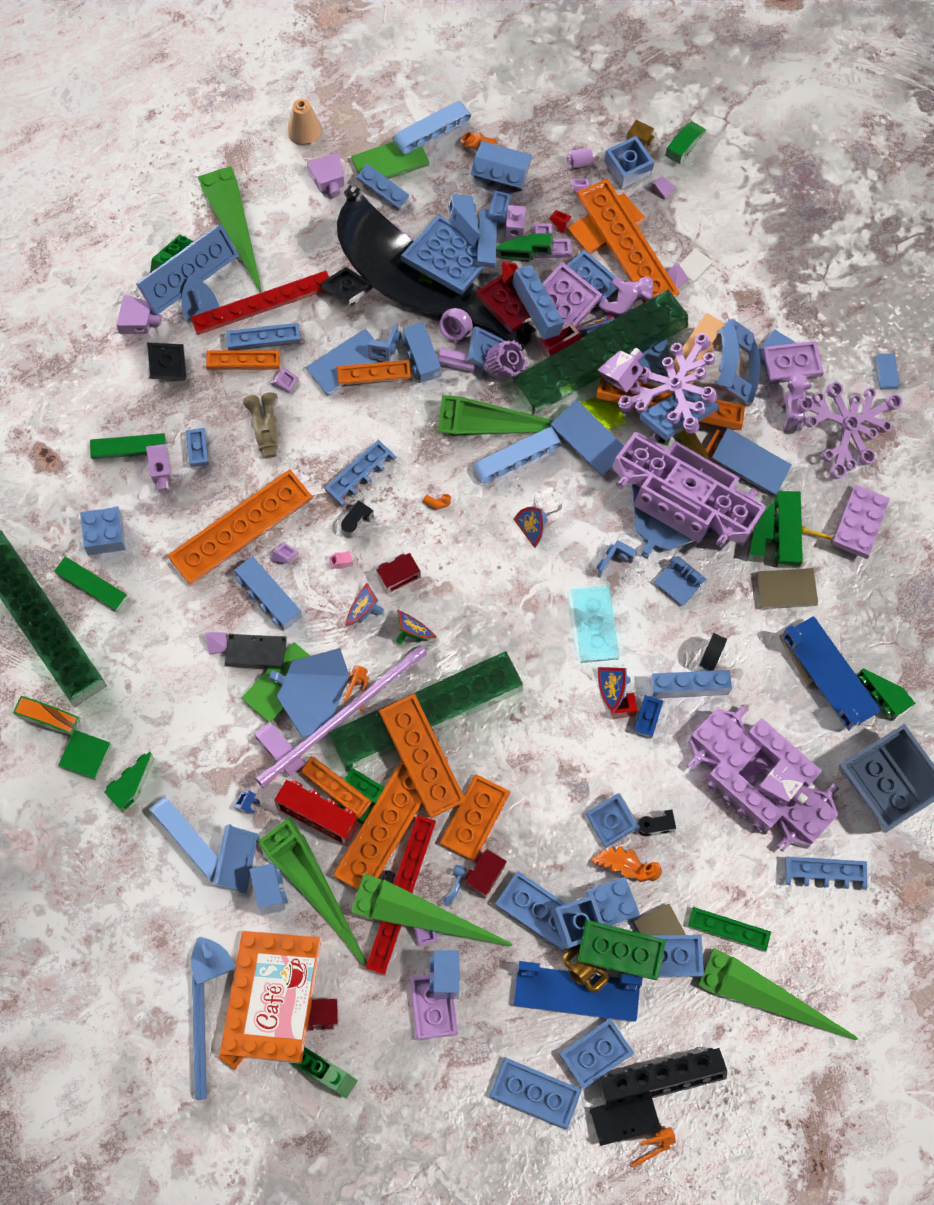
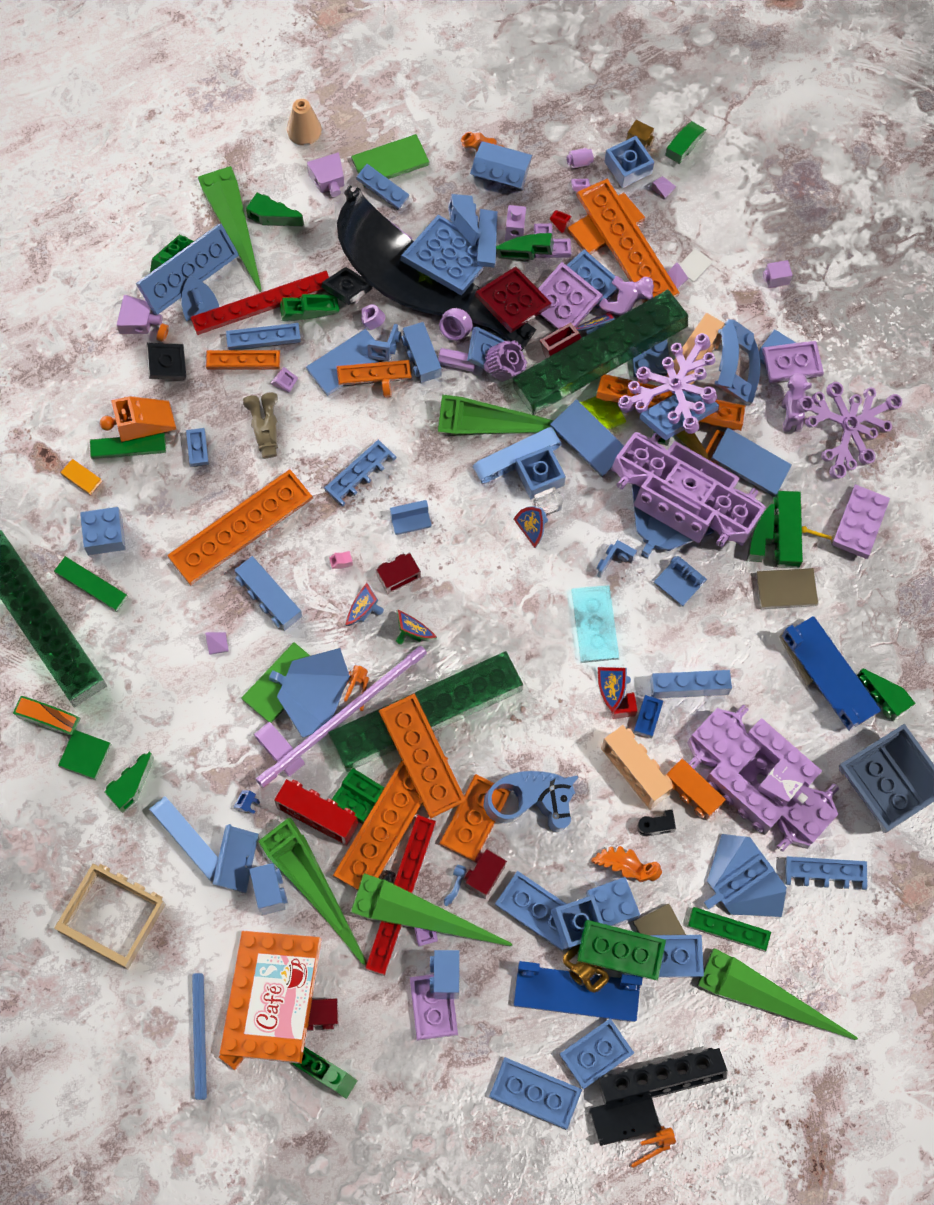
lavender torso [146,444,173,491] -> none
medium blue shield [191,937,236,986] -> none
black door [225,633,287,669] -> none
lavender slope [271,542,299,563] -> none
orange tile [300,756,372,818] -> none
black leg [341,500,374,538] -> none
light blue beam [393,101,471,154] -> none
orange arm [422,494,451,510] -> none
medium blue tile [487,190,511,223] -> none
red slope [502,261,519,283] -> none
medium blue brick [511,265,564,340] -> none
medium blue tile [586,793,640,848] -> none
lavender torso [598,348,643,393] -> none
black tyre [699,633,727,671] -> none
medium blue tile [876,353,900,390] -> none
none -> tan window [54,864,166,969]
none -> light orange tile [60,459,102,495]
none -> orange slope [99,396,177,442]
none -> orange tile [156,323,169,342]
none -> green slope [246,192,304,227]
none -> green slope [279,294,340,321]
none -> lavender plate [361,304,385,330]
none -> orange tile [382,379,392,398]
none -> medium blue panel [390,500,432,535]
none -> medium blue animal [484,771,578,832]
none -> medium blue brick [515,445,566,500]
none -> light nougat brick [601,725,673,810]
none -> orange brick [666,758,726,820]
none -> medium blue panel [704,834,787,917]
none -> lavender brick [763,260,793,288]

